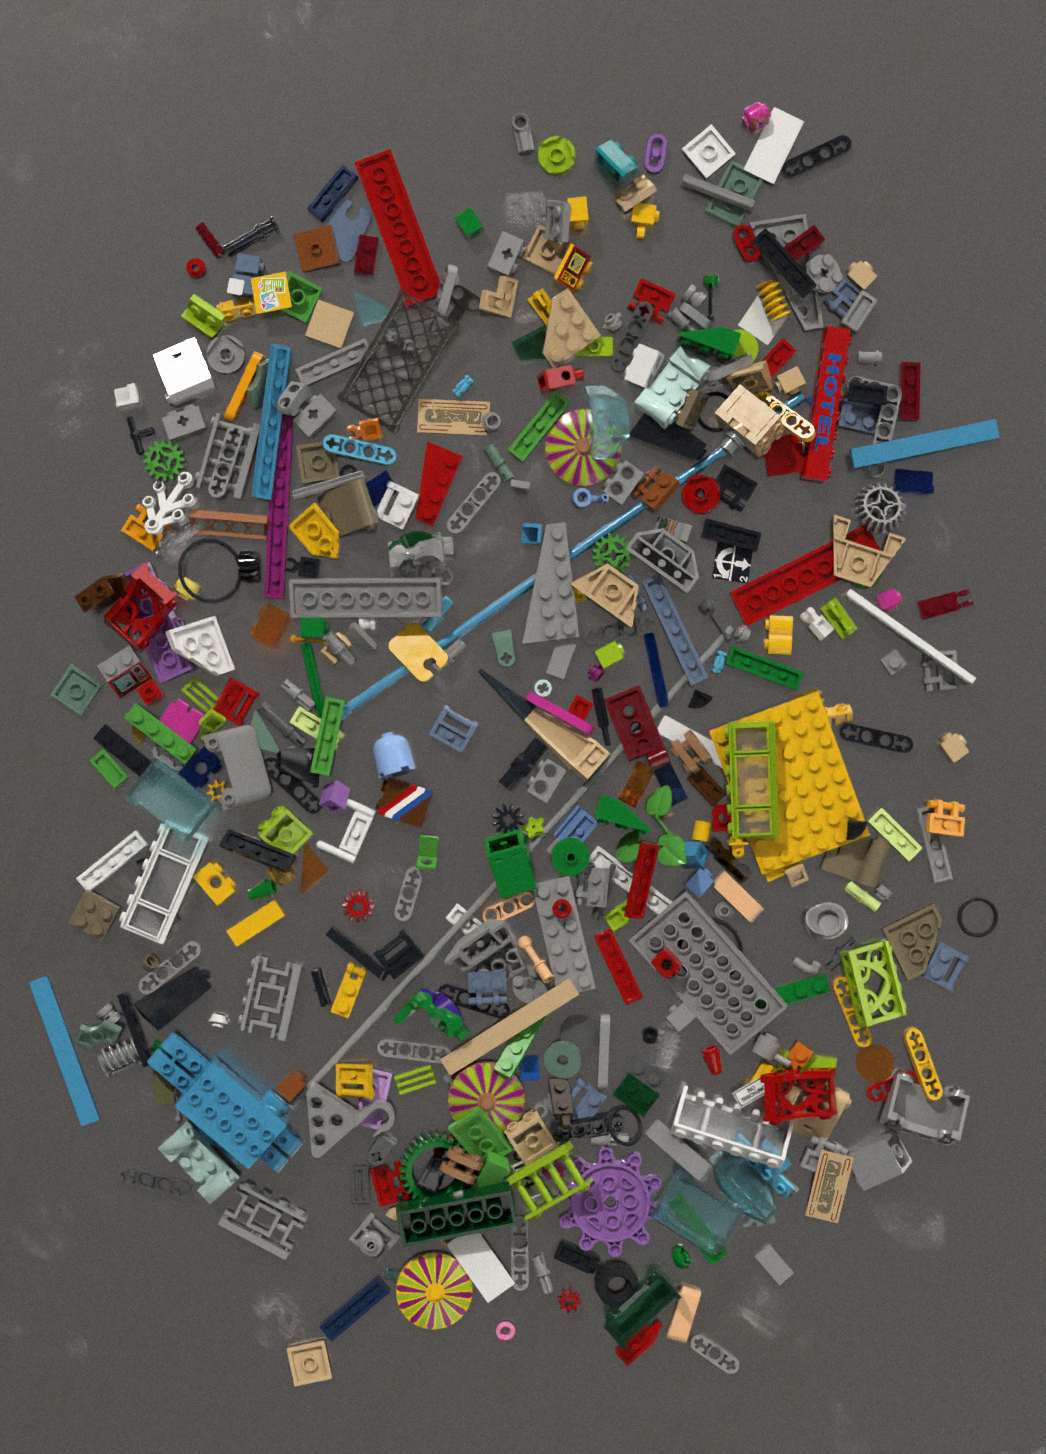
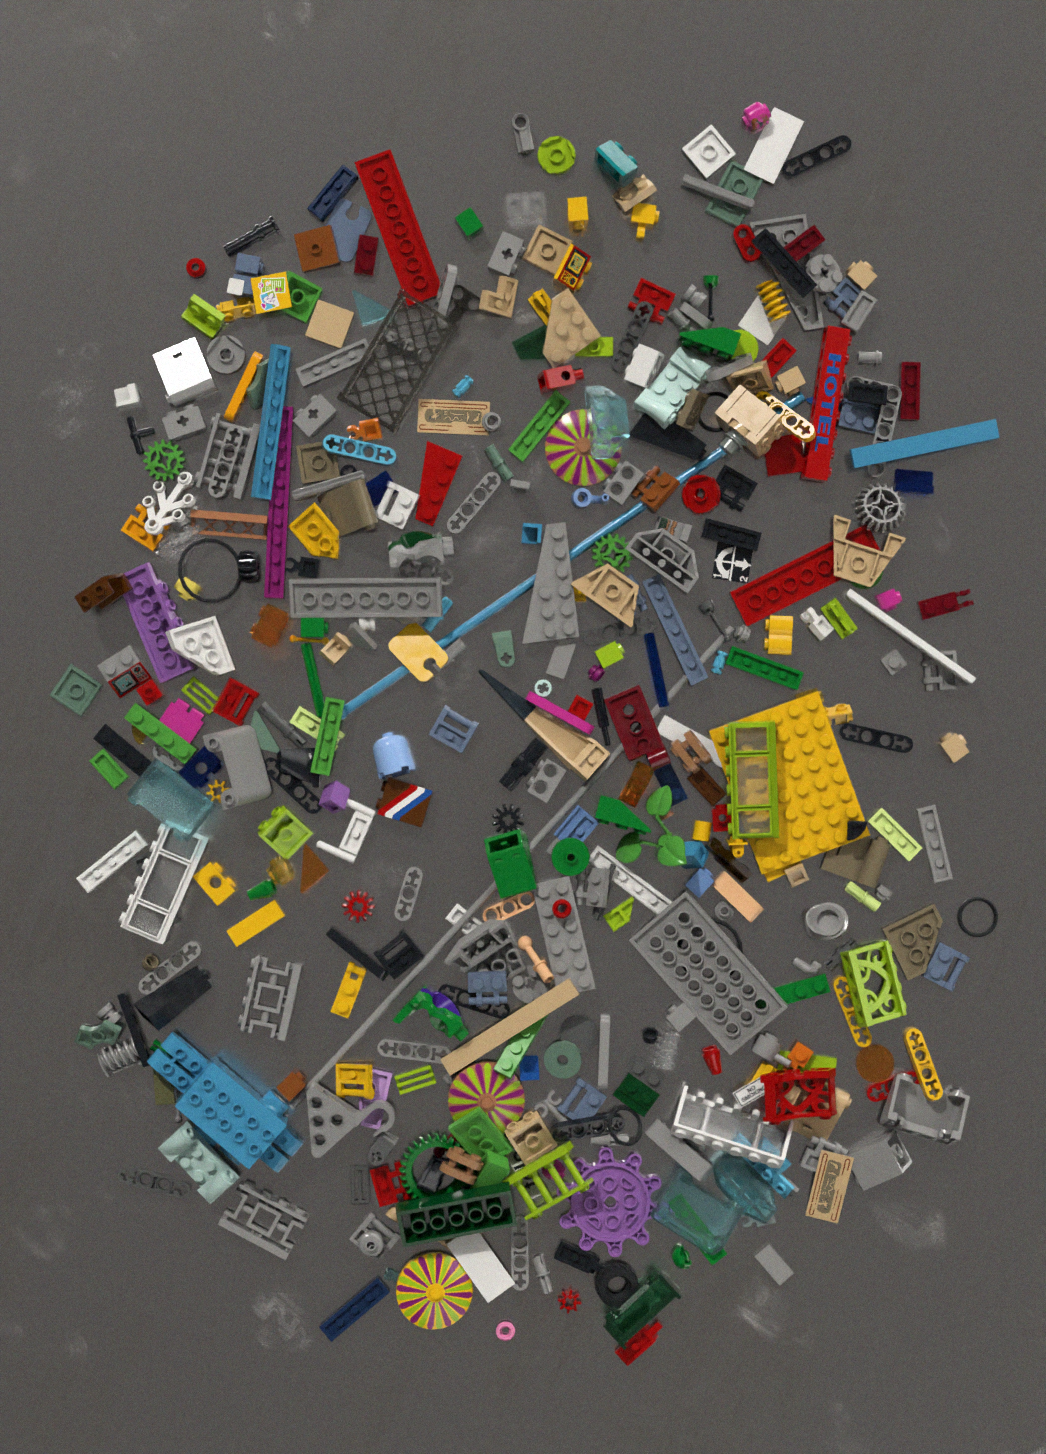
dark azure tile [29,975,100,1127] -> none
dark tan plate [68,889,120,941] -> none
red fence [104,563,178,652] -> none
dark red axle [196,222,225,257] -> none
lime tile [199,709,226,744] -> none
white plate [208,1014,228,1028] -> none
black plate [219,829,296,874] -> none
light grey leg [277,381,311,416] -> none
light grey axle [280,679,315,711] -> none
tan plate [287,1340,333,1386] -> none
black axle [311,968,332,1007] -> none
light grey axle [322,631,355,666] -> none
bright green bracket [416,835,439,870] -> none
lime plate [522,817,544,839] -> none
light grey plate [543,200,571,242] -> none
dark brown hinge [548,1078,574,1130] -> none
red tile [594,928,643,1006] -> none
light grey plate [603,312,622,331] -> none
red tile [624,842,659,919] -> none
medium lavender plate [644,134,667,173] -> none
red brick [650,946,682,979] -> none
light nougat beam [667,1285,701,1344] -> none
black tile [688,689,713,708] -> none
light grey beam [690,1333,739,1374] -> none
light orange plate [926,799,965,837] -> none

